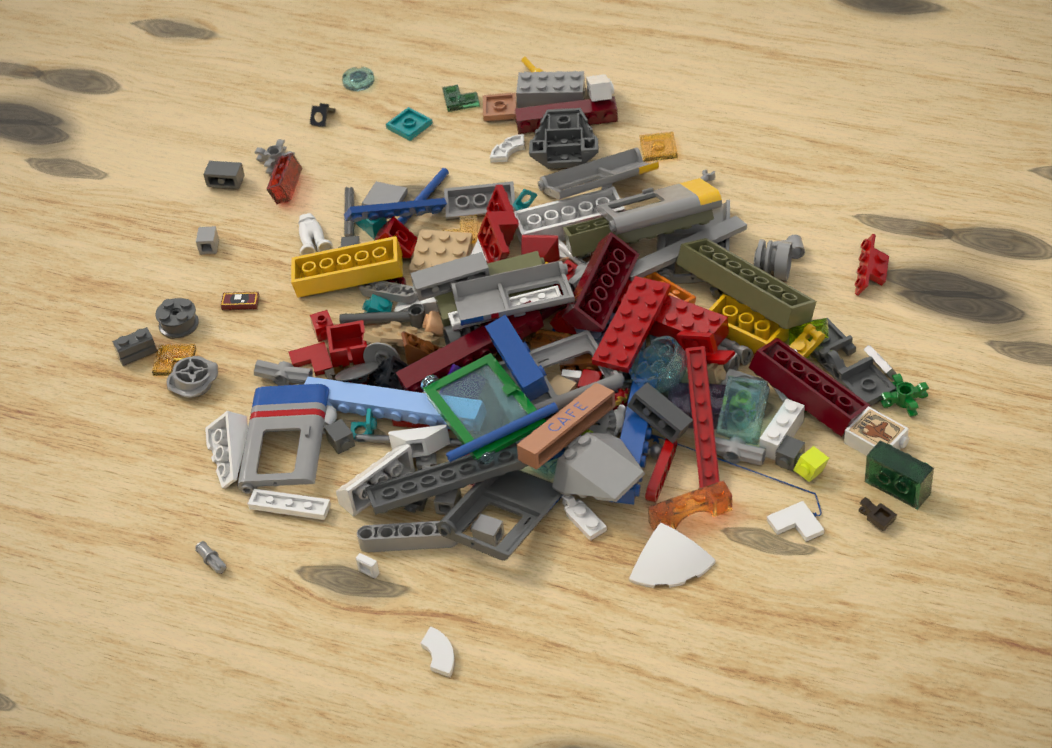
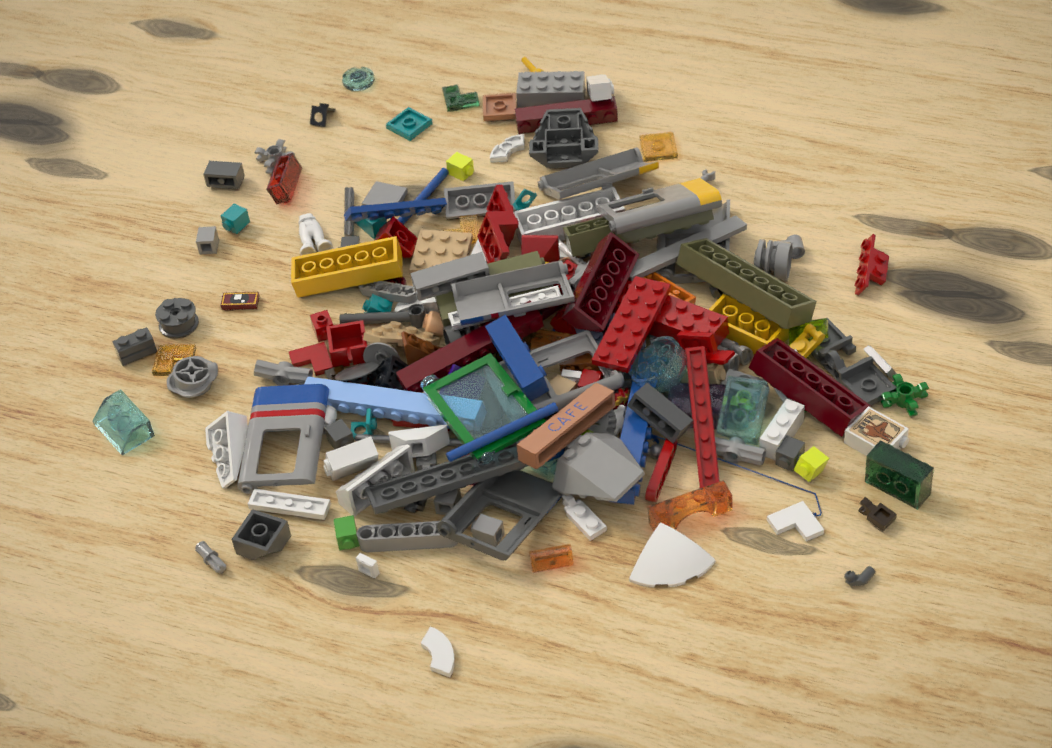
none -> clear light blue slope [92,389,155,455]
none -> teal brick [220,203,250,234]
none -> dark grey slope [232,509,291,560]
none -> white brick [323,436,378,481]
none -> bright green brick [333,515,359,550]
none -> neon yellow brick [446,152,474,182]
none -> clear orange brick [529,544,574,573]
none -> dark grey arm [844,566,876,586]

